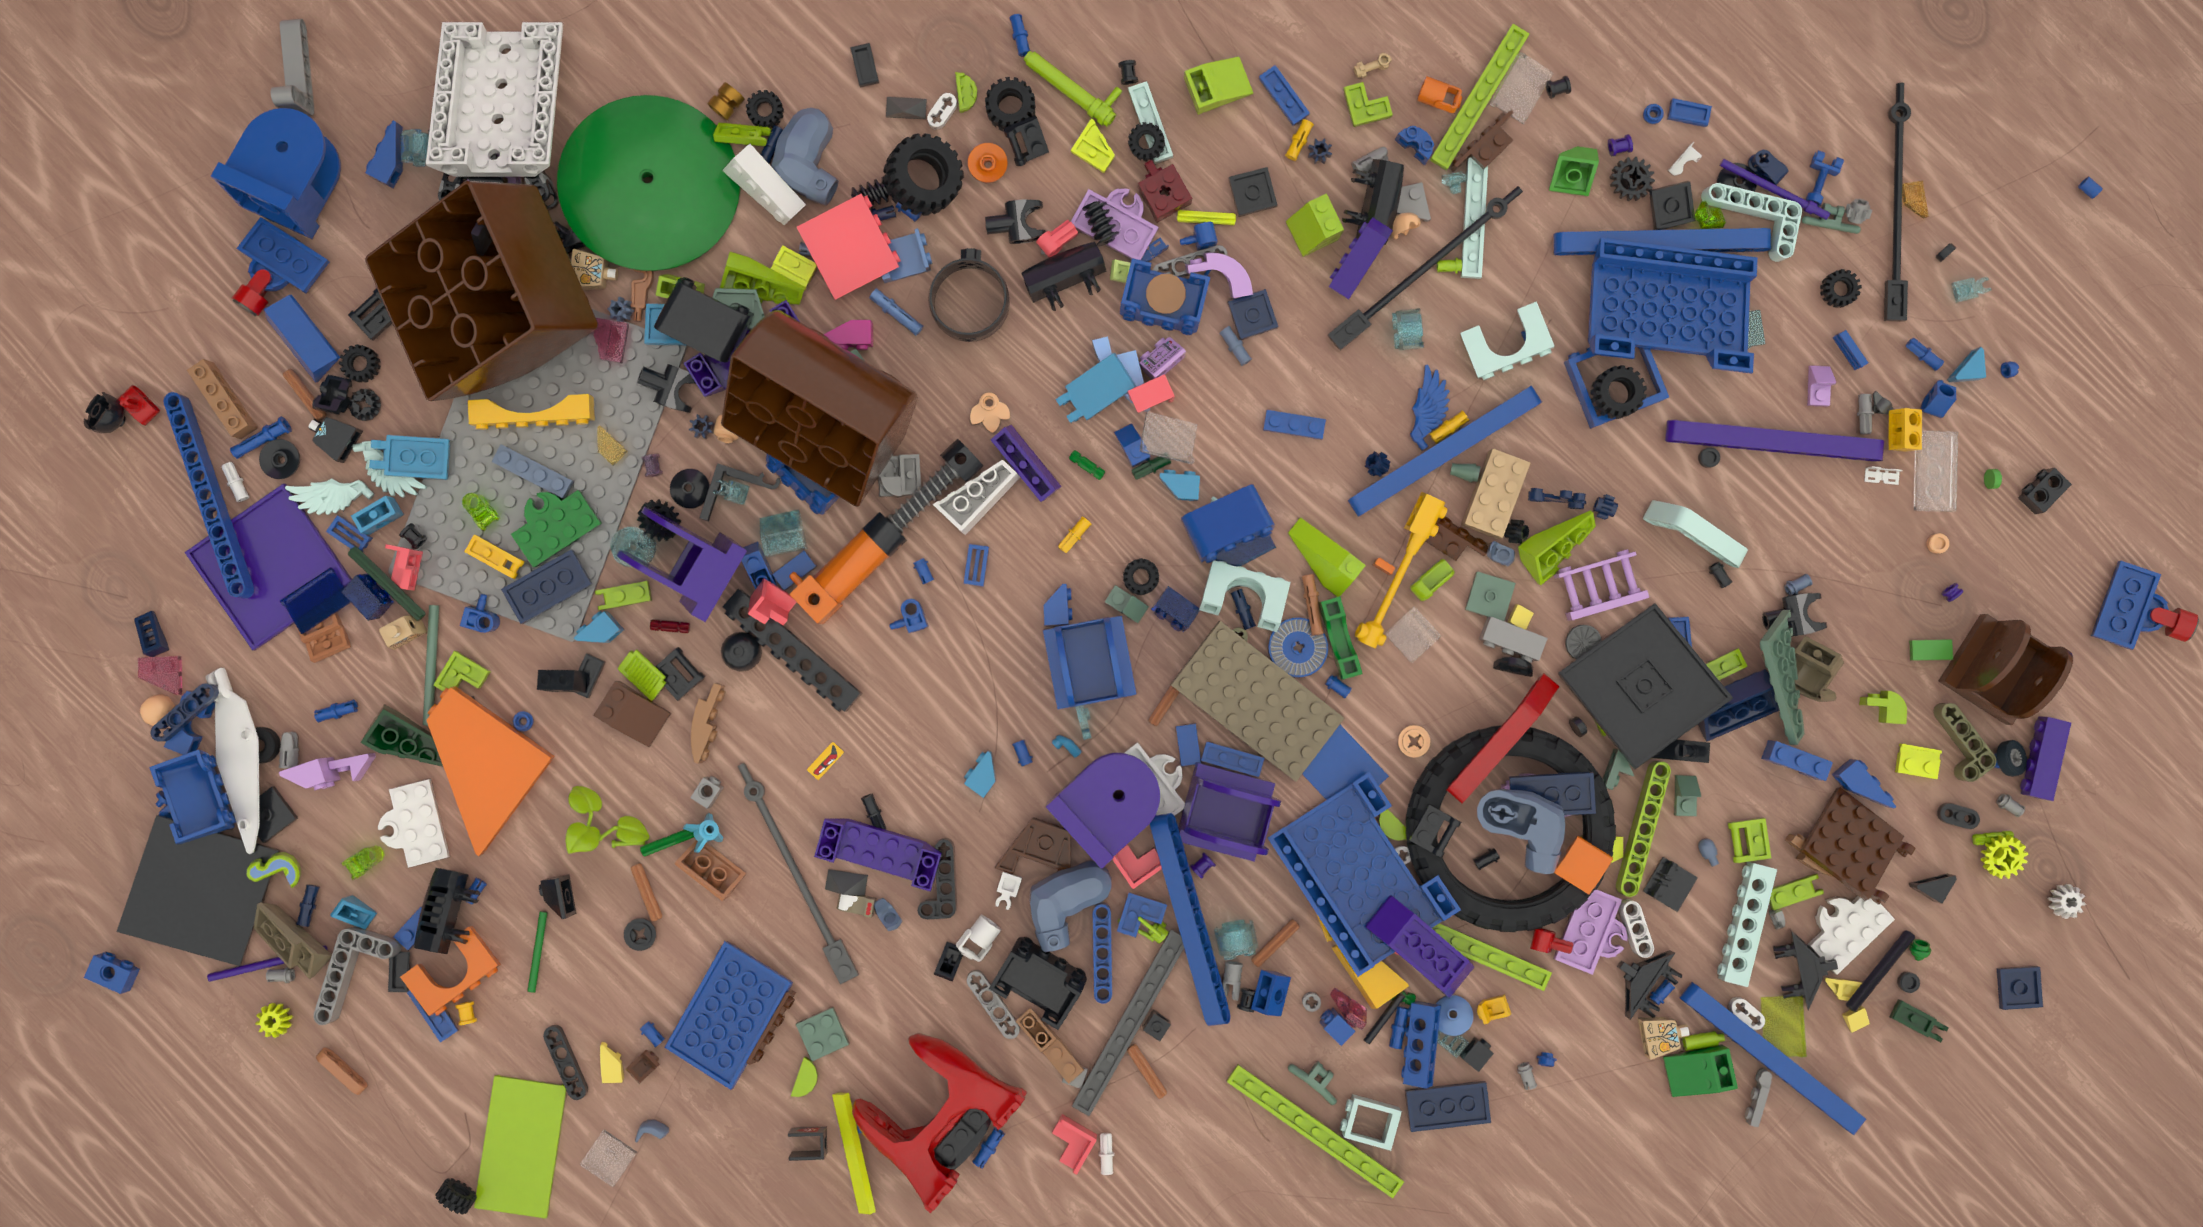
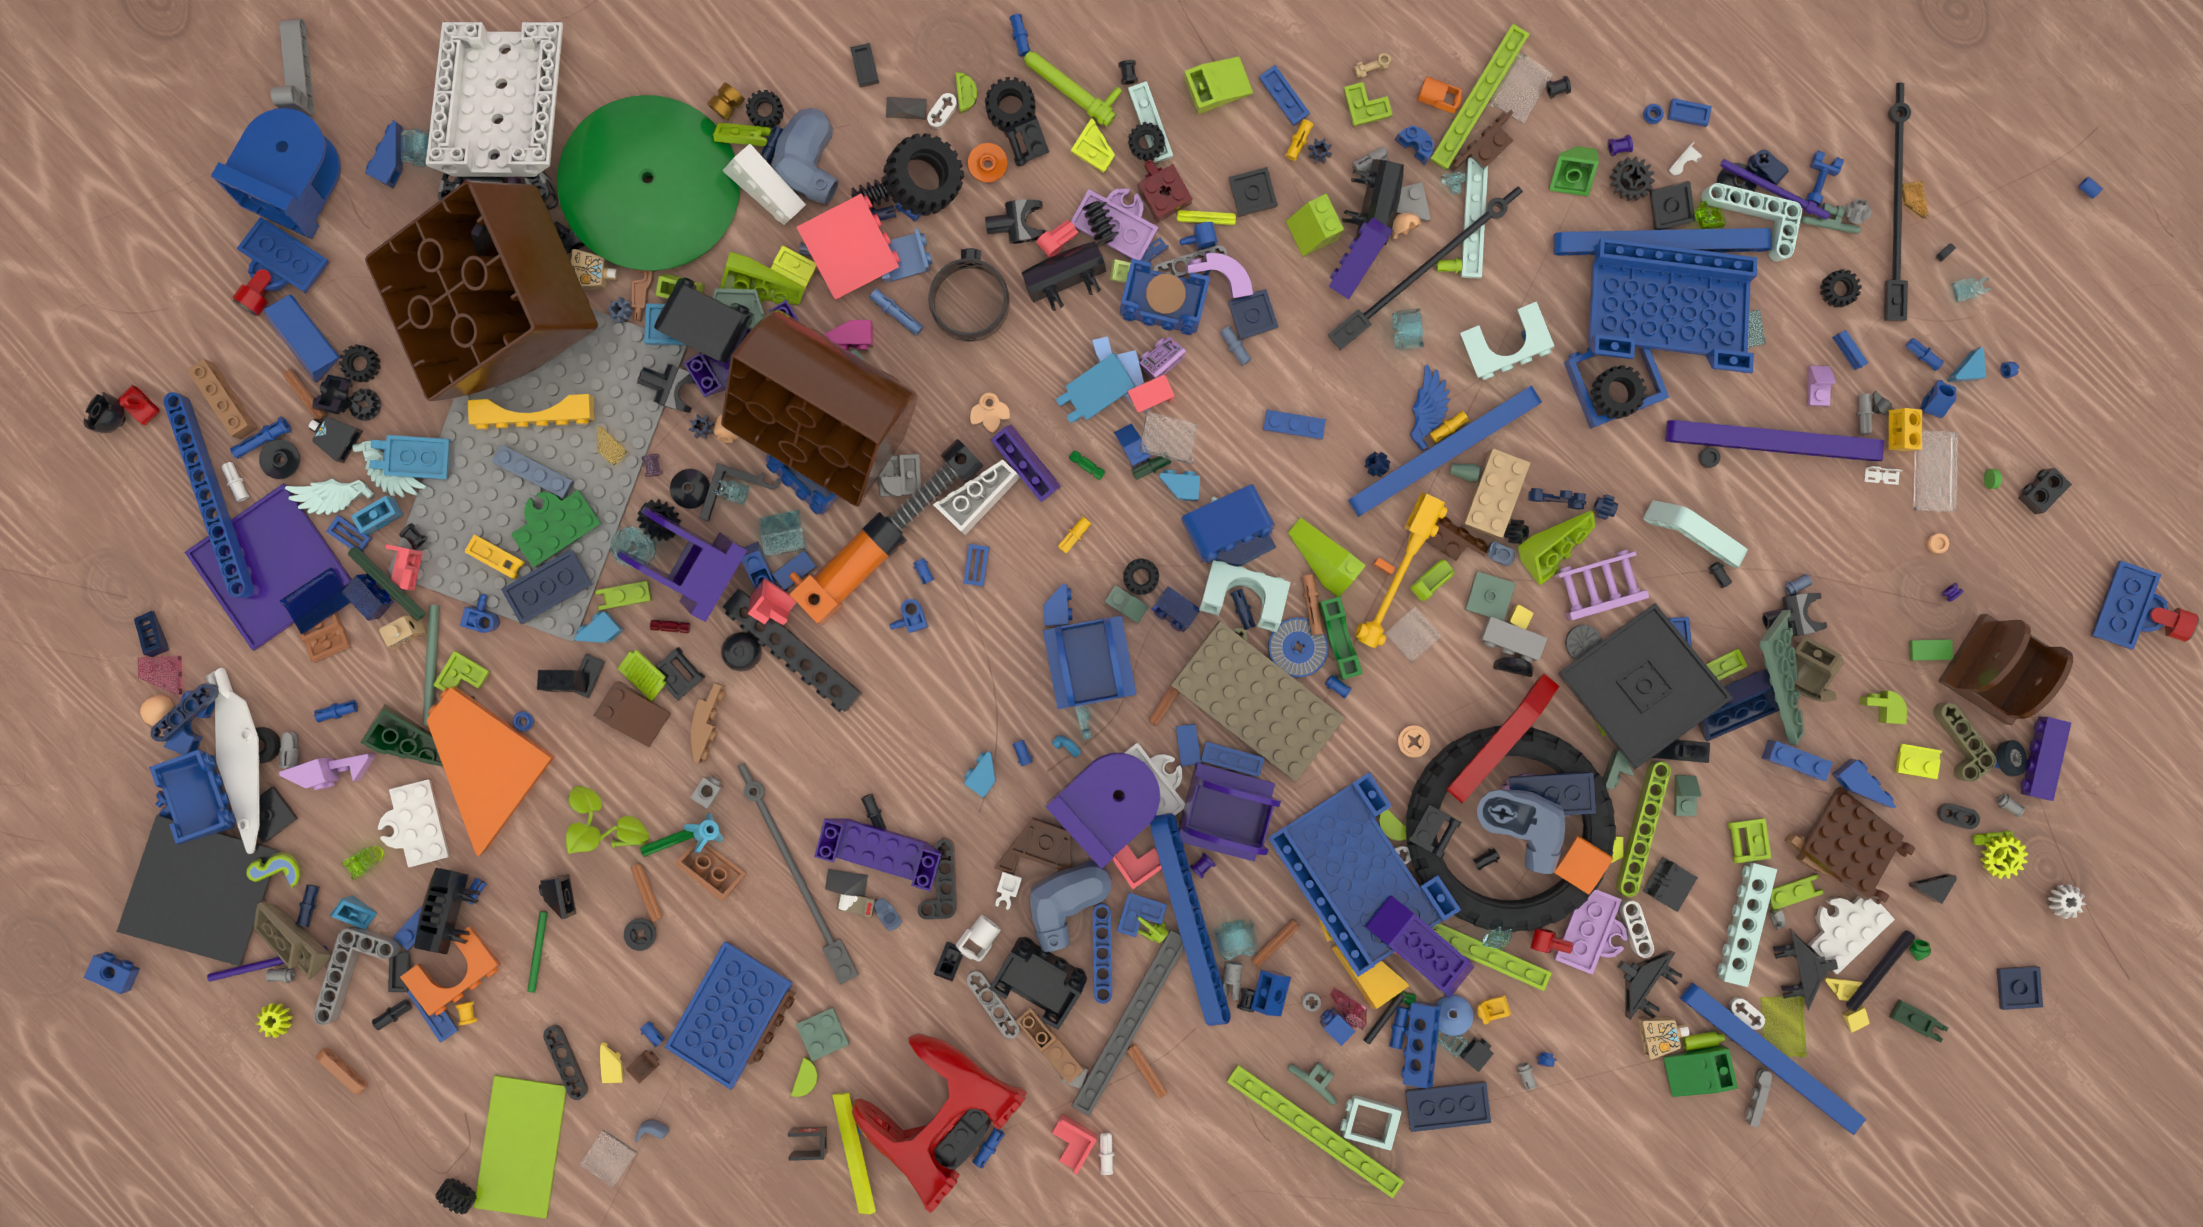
black plate [348,288,392,341] -> none
clear neon green piece [462,493,501,531] -> none
clear pink wing [594,318,629,363] -> none
yellow sticker [807,742,844,780] -> none
black brick [1143,1009,1171,1041] -> none
blue piece [1303,724,1389,800] -> none
black tile [1569,717,1588,737] -> none
blue pin [1649,979,1675,1006] -> none
sand blue cylinder [1698,838,1719,867] -> none
black tile [1897,972,1920,993] -> none
none -> black axle [372,999,412,1030]
none -> clear light blue plate [1483,927,1512,950]

